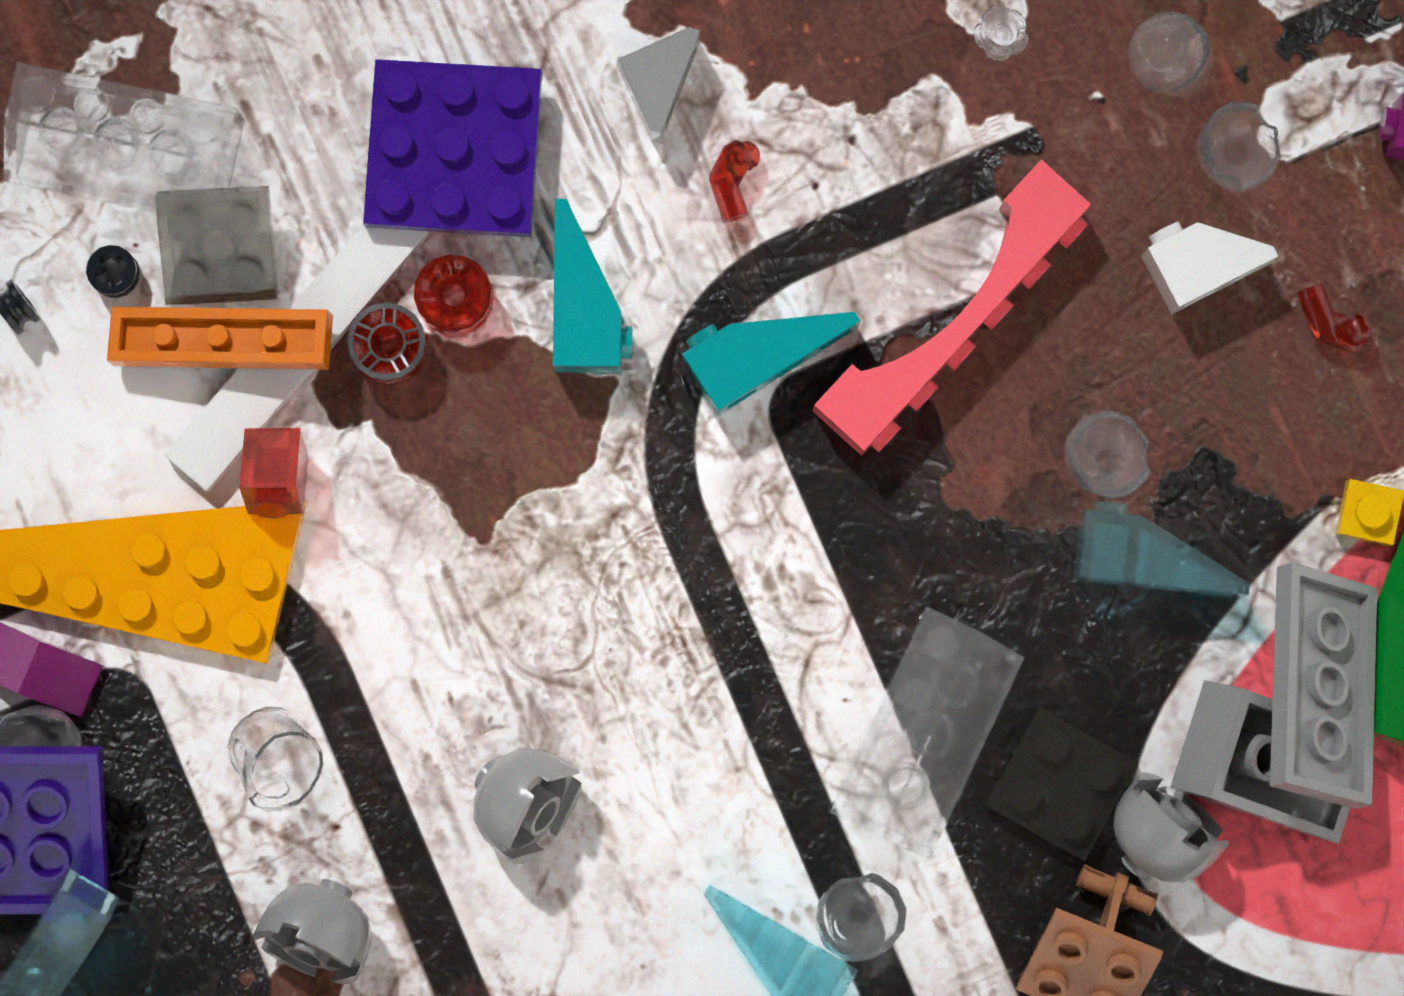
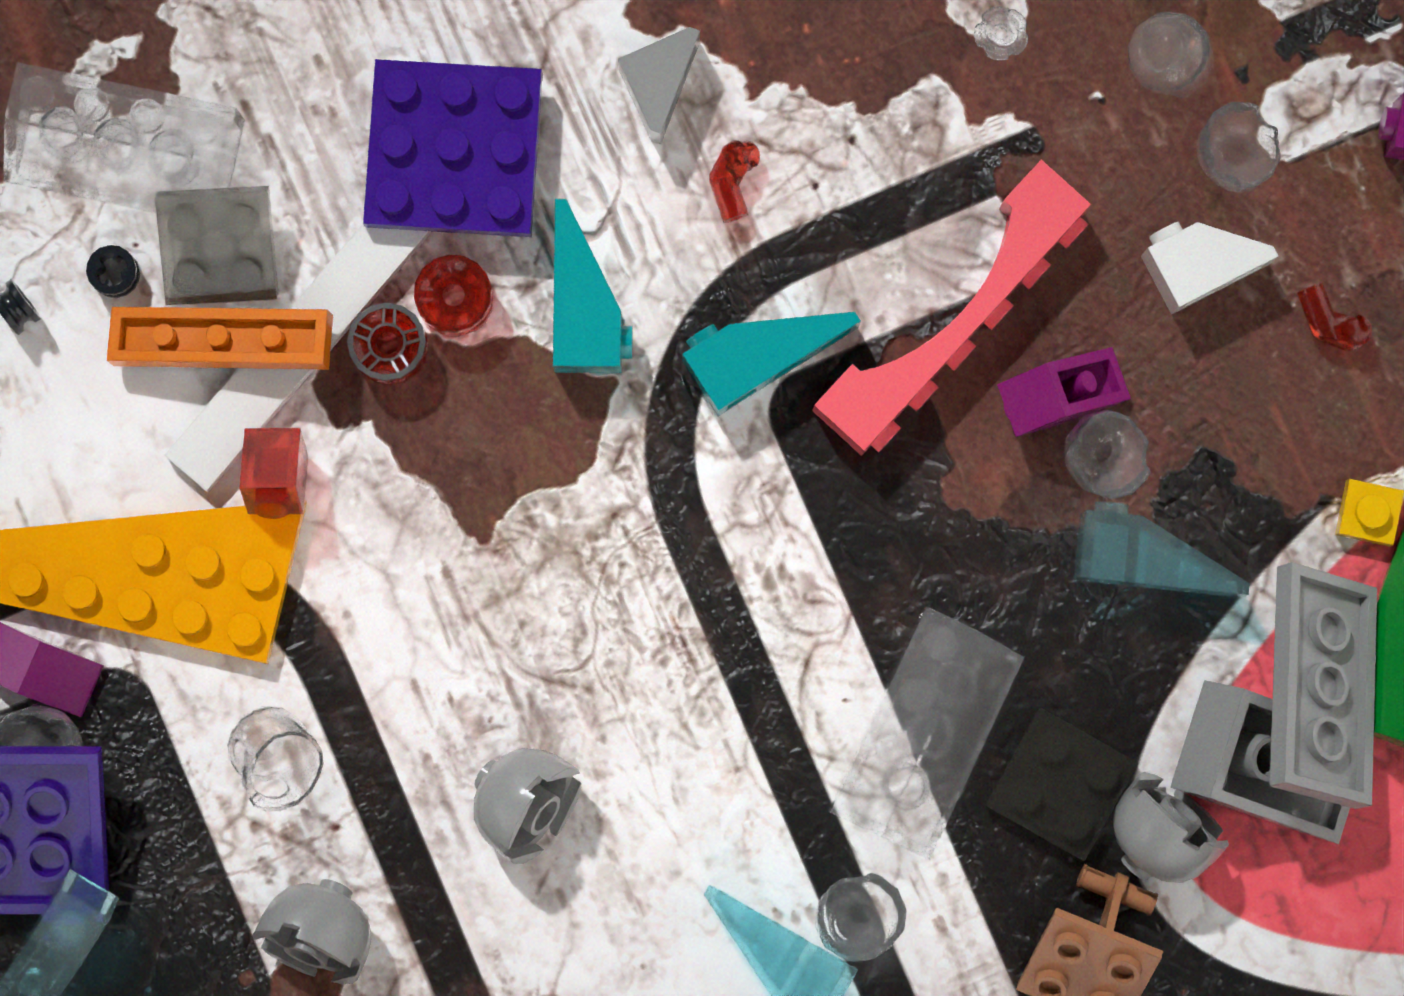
none -> magenta slope [997,347,1131,437]

